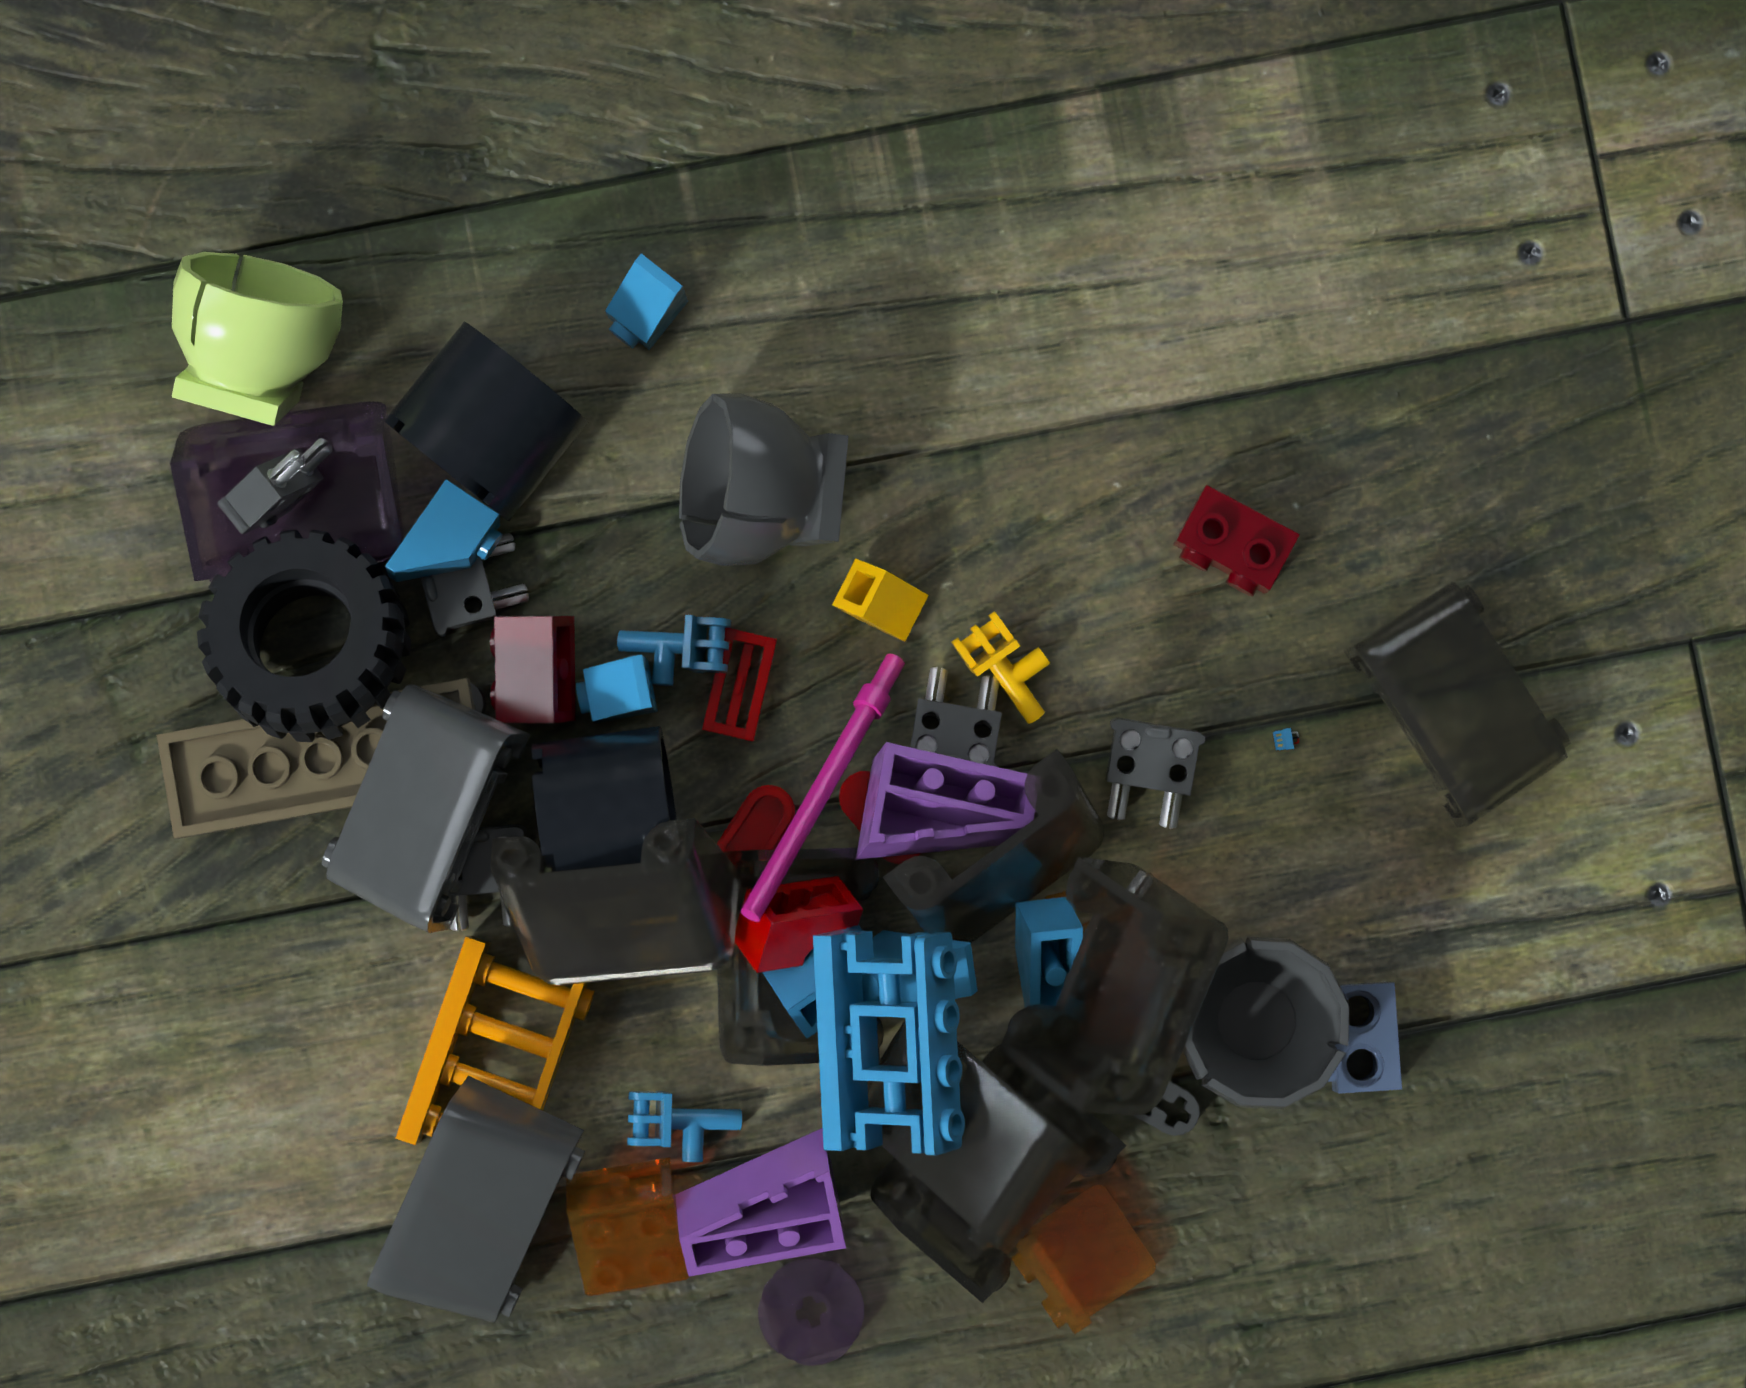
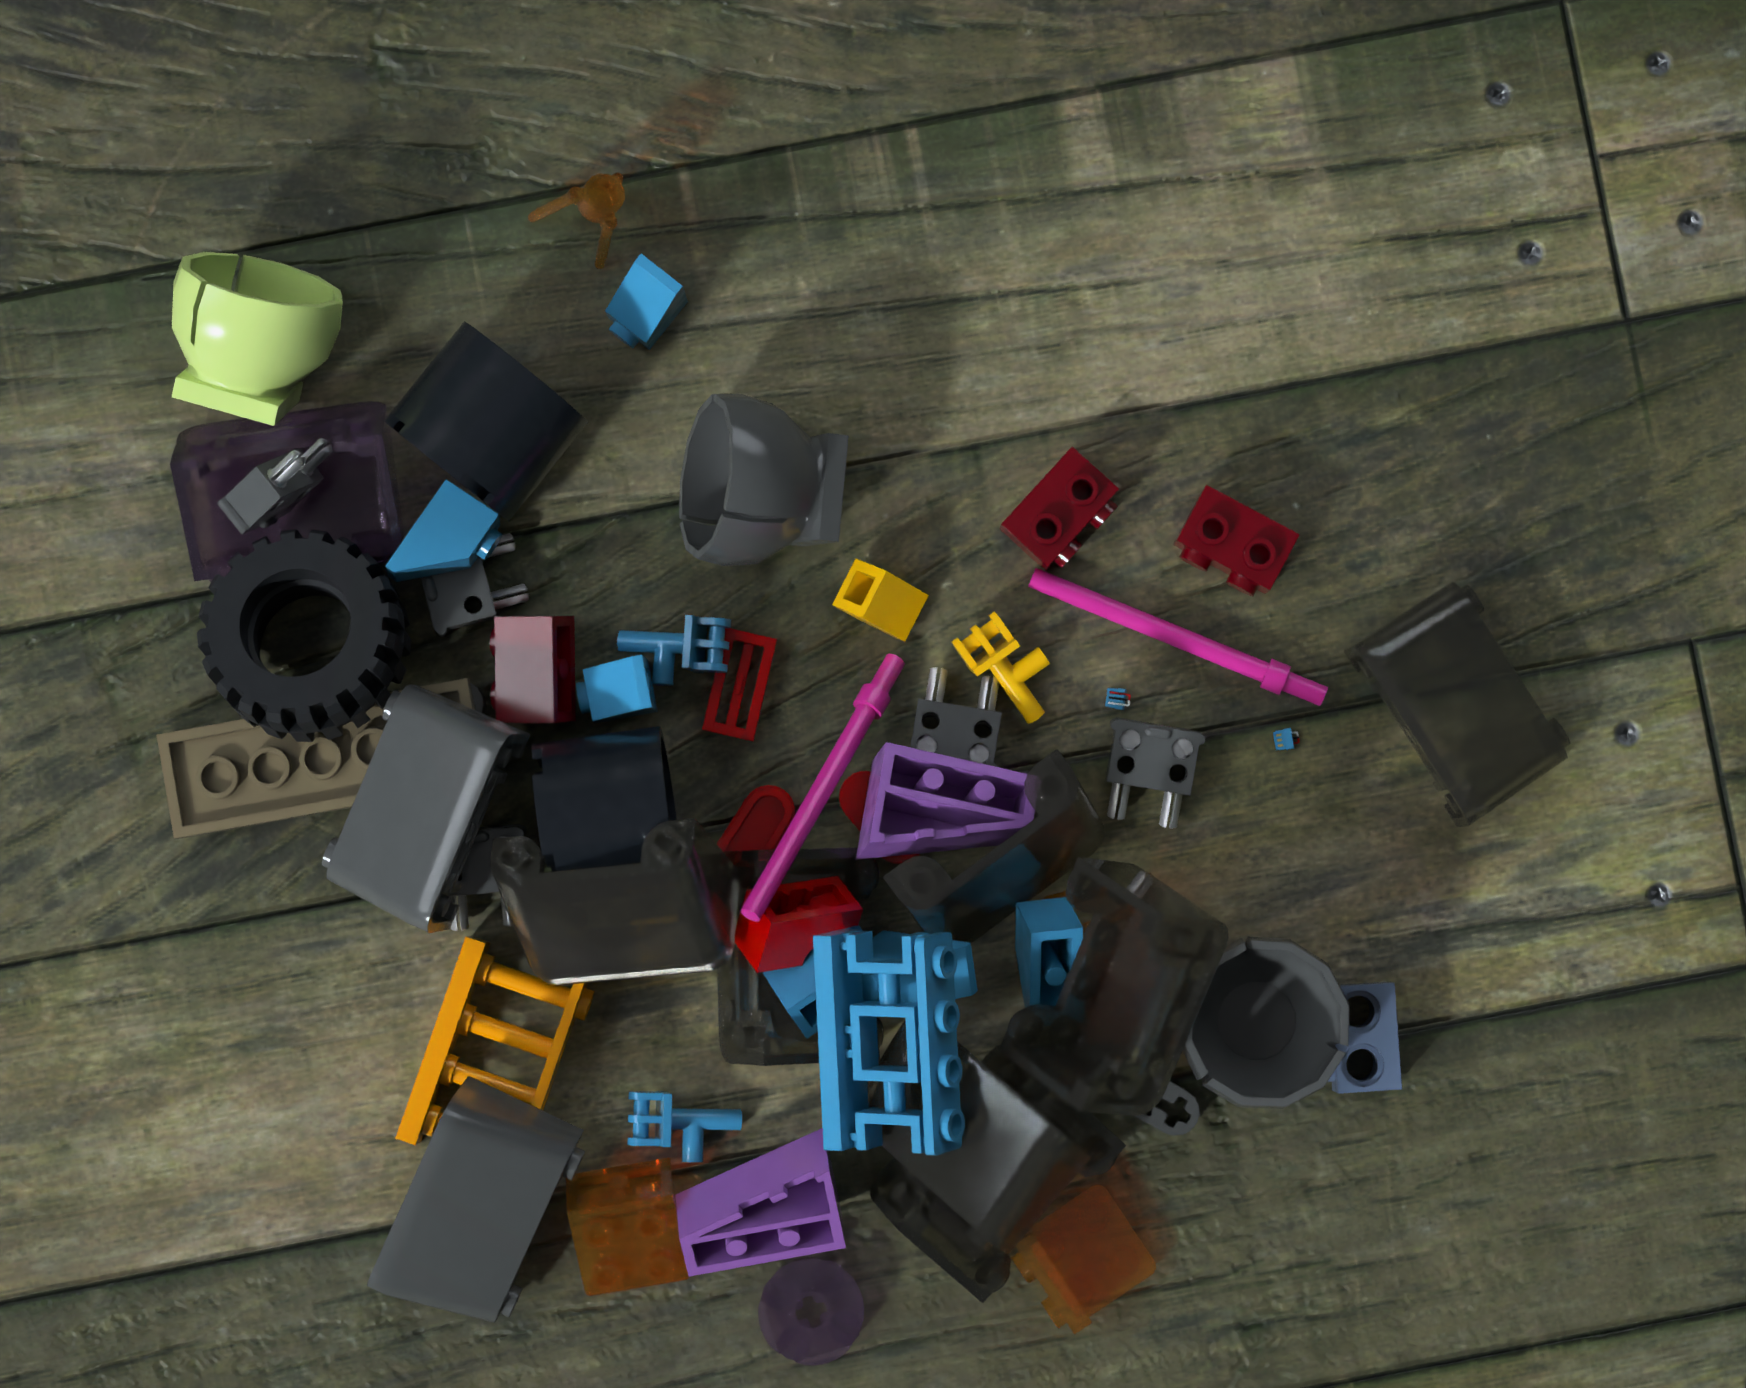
none -> clear orange plant [528,172,625,269]
none -> dark red brick [1000,446,1119,571]
none -> dark pink bar [1028,568,1328,706]
none -> dark azure piece [1105,688,1131,710]

